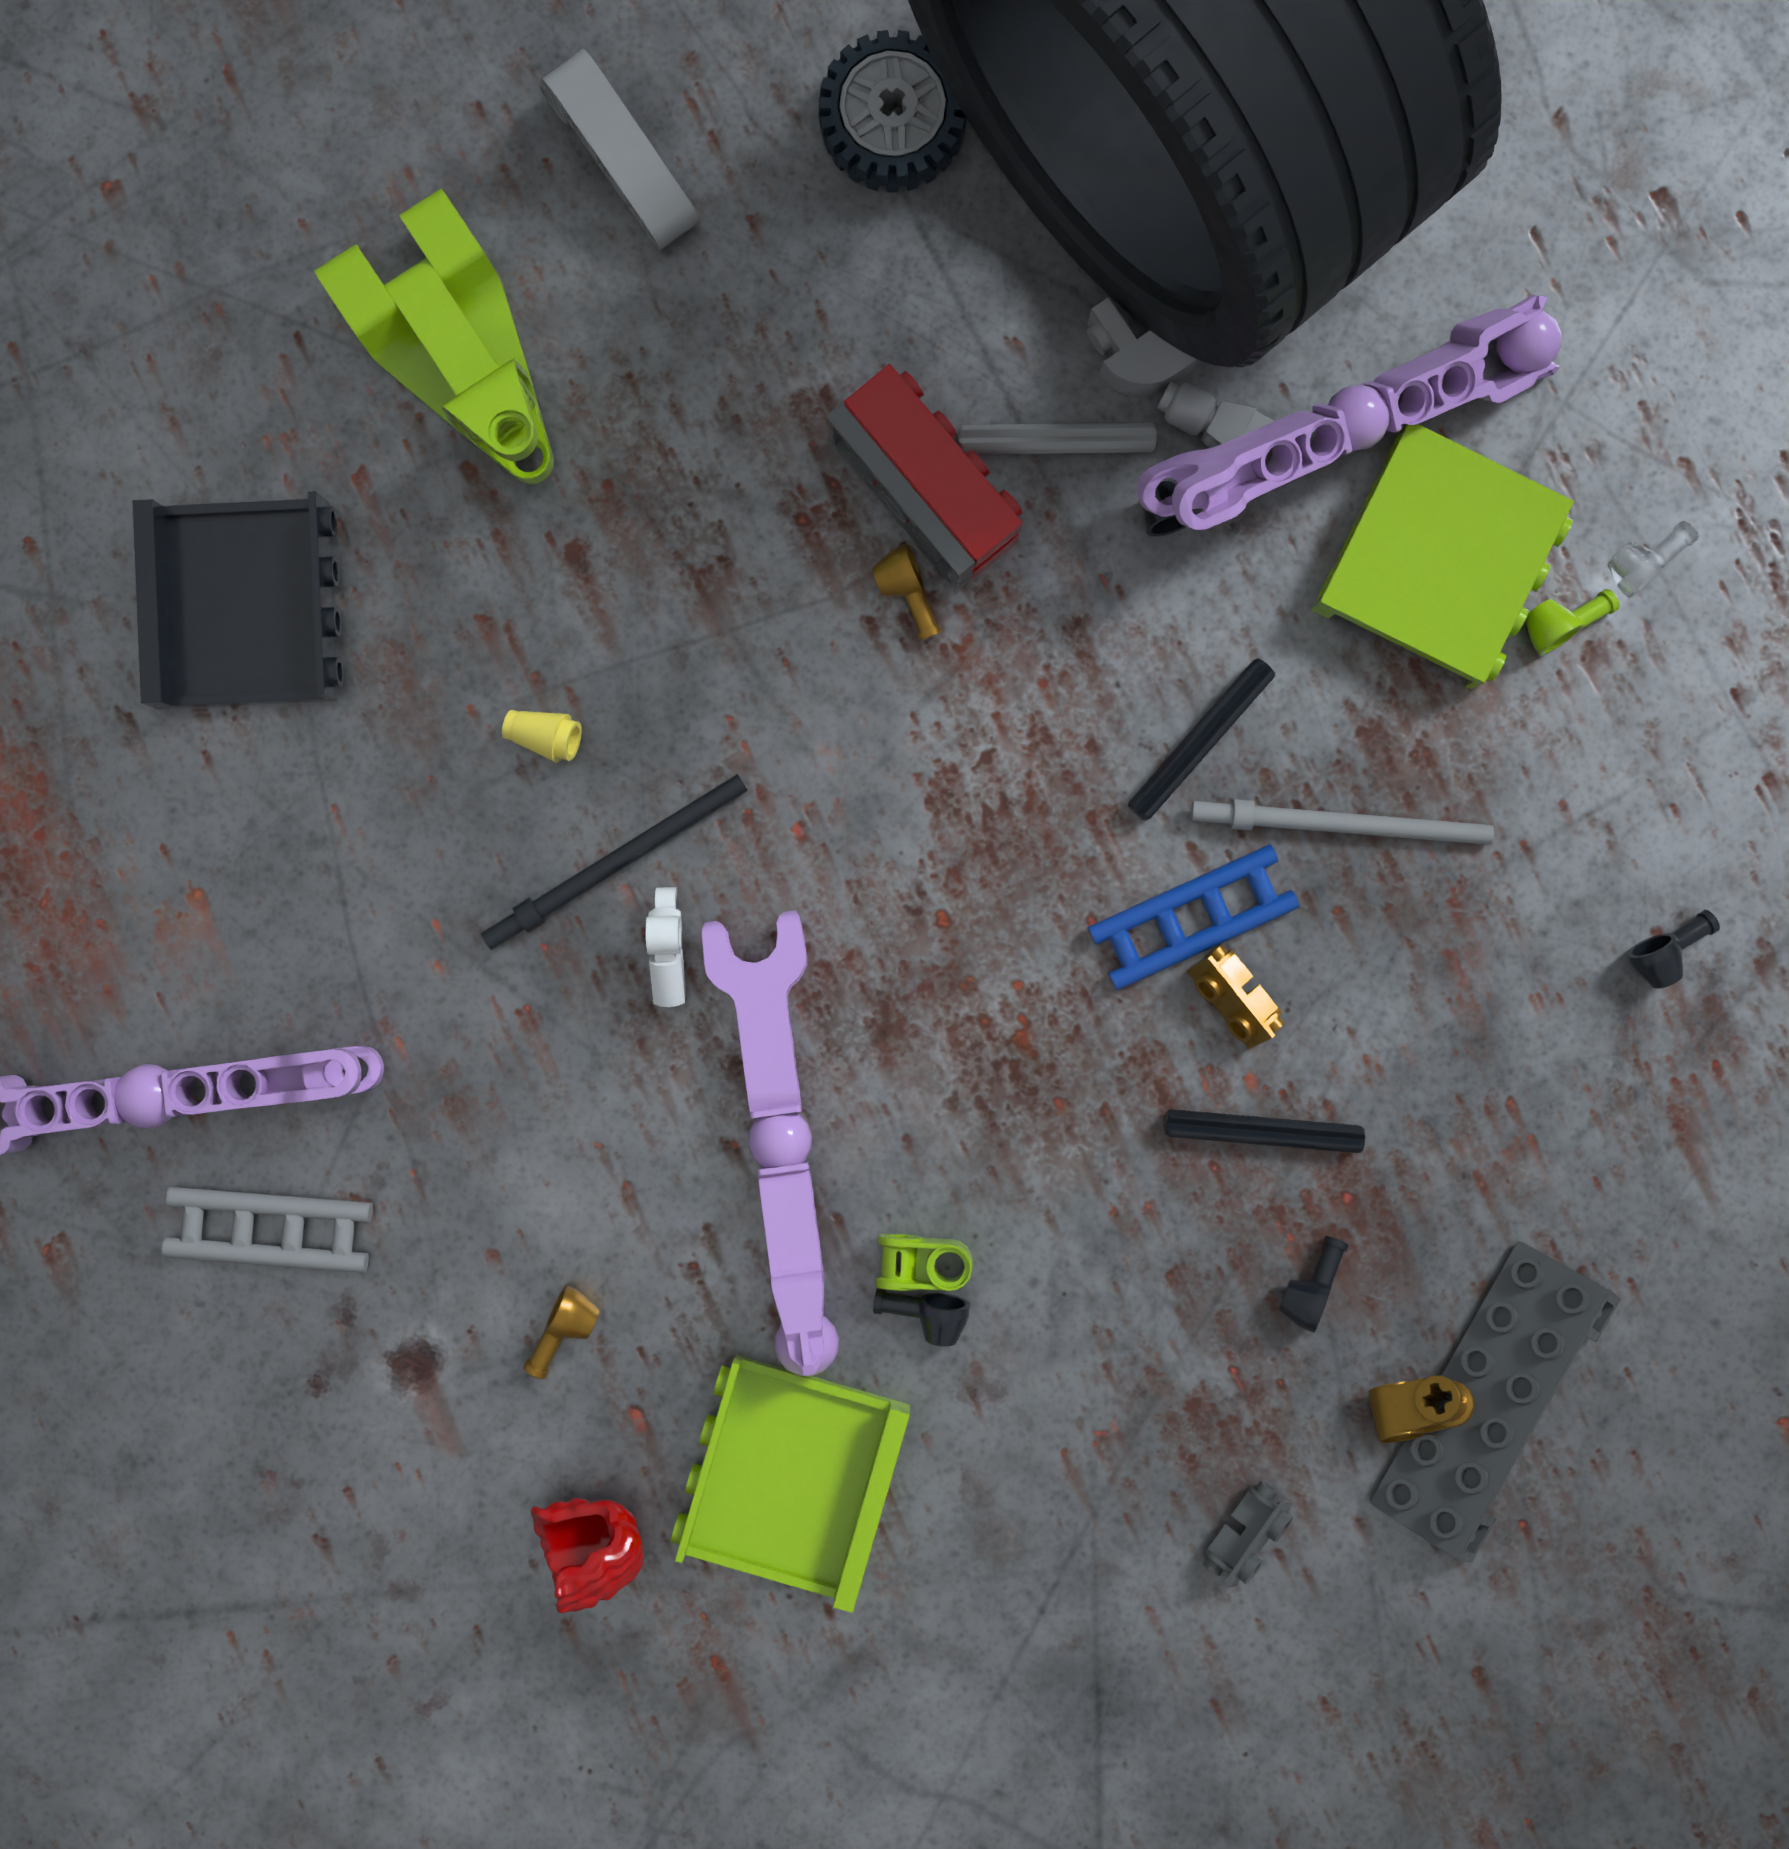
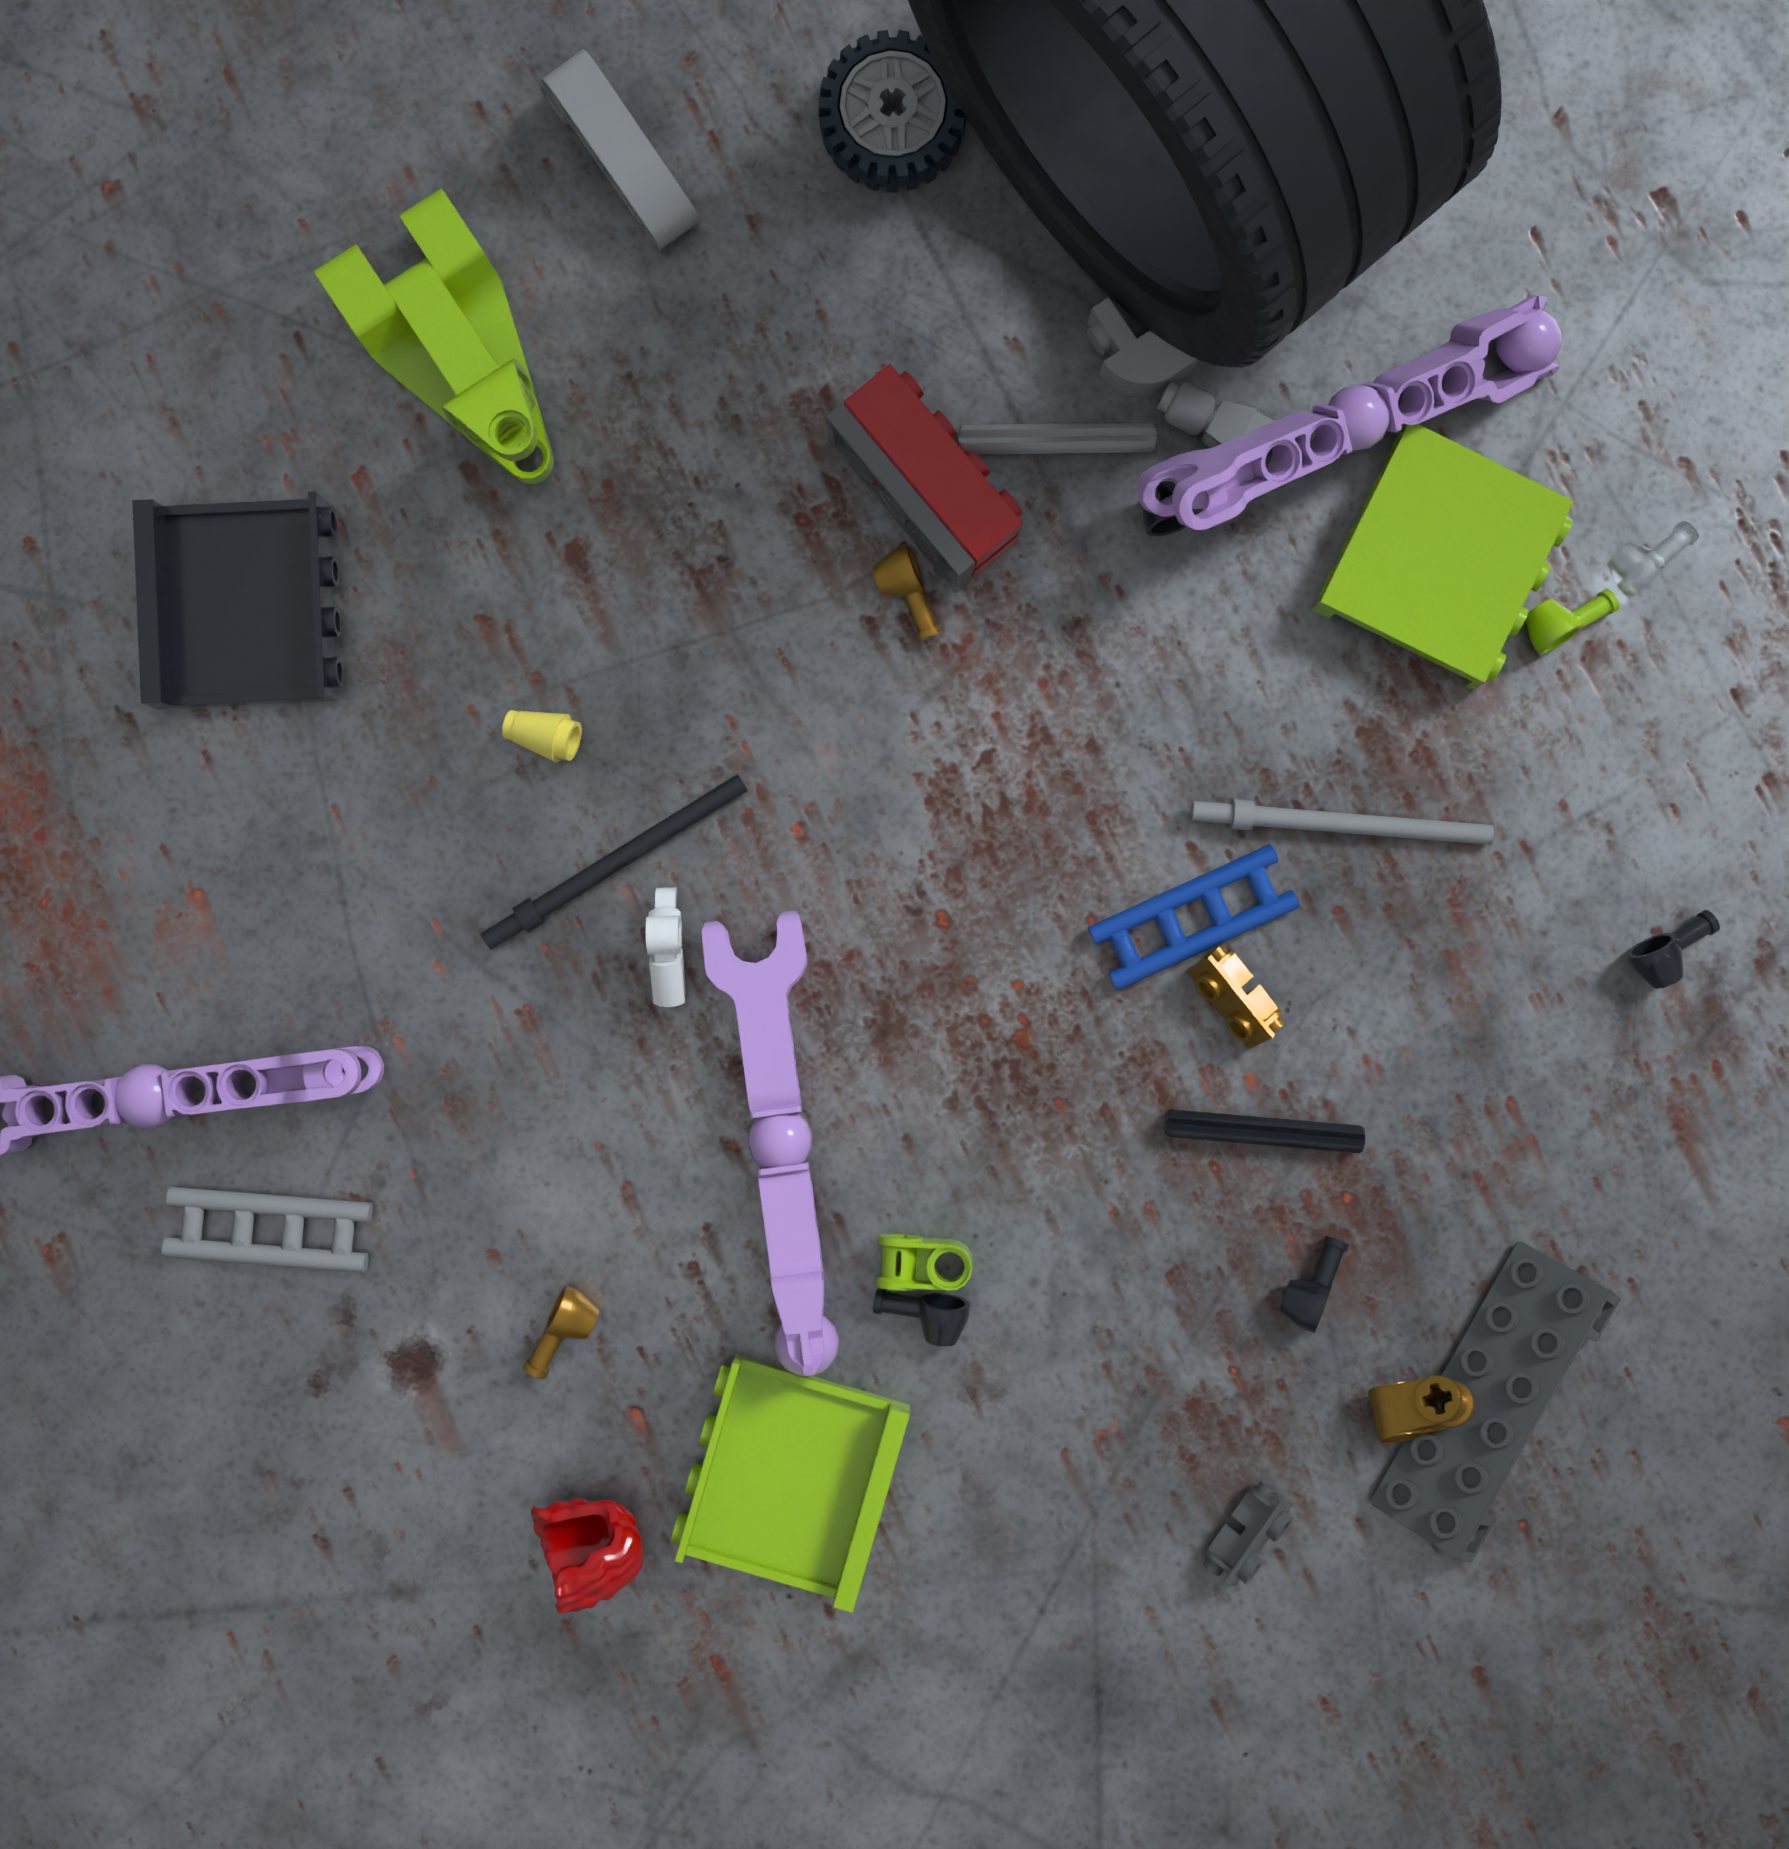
black axle [1128,658,1276,821] -> none

